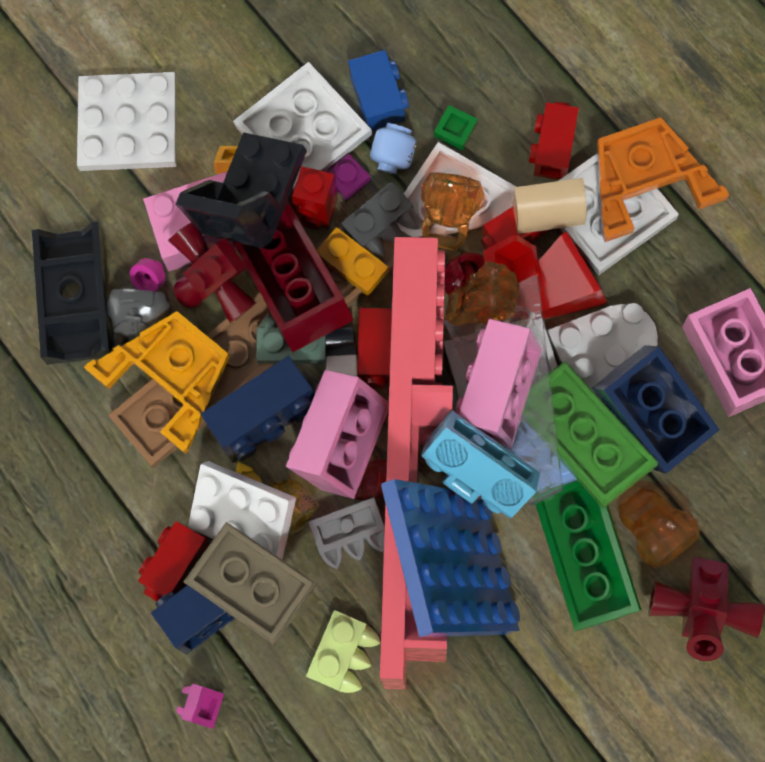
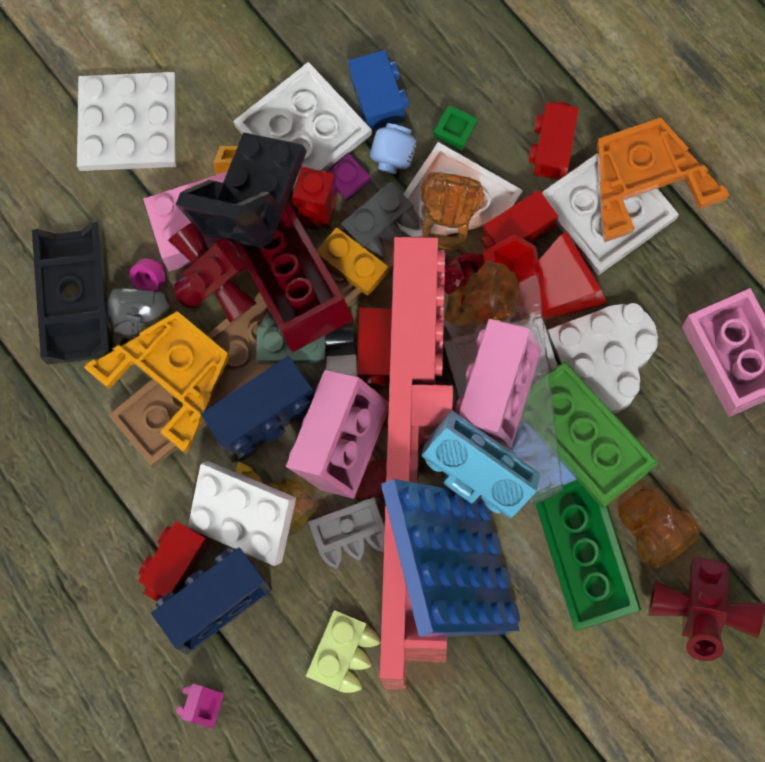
dark tan tile [184,522,317,646] -> none
tan brick [512,178,587,234] -> none
dark blue brick [592,345,720,474] -> none

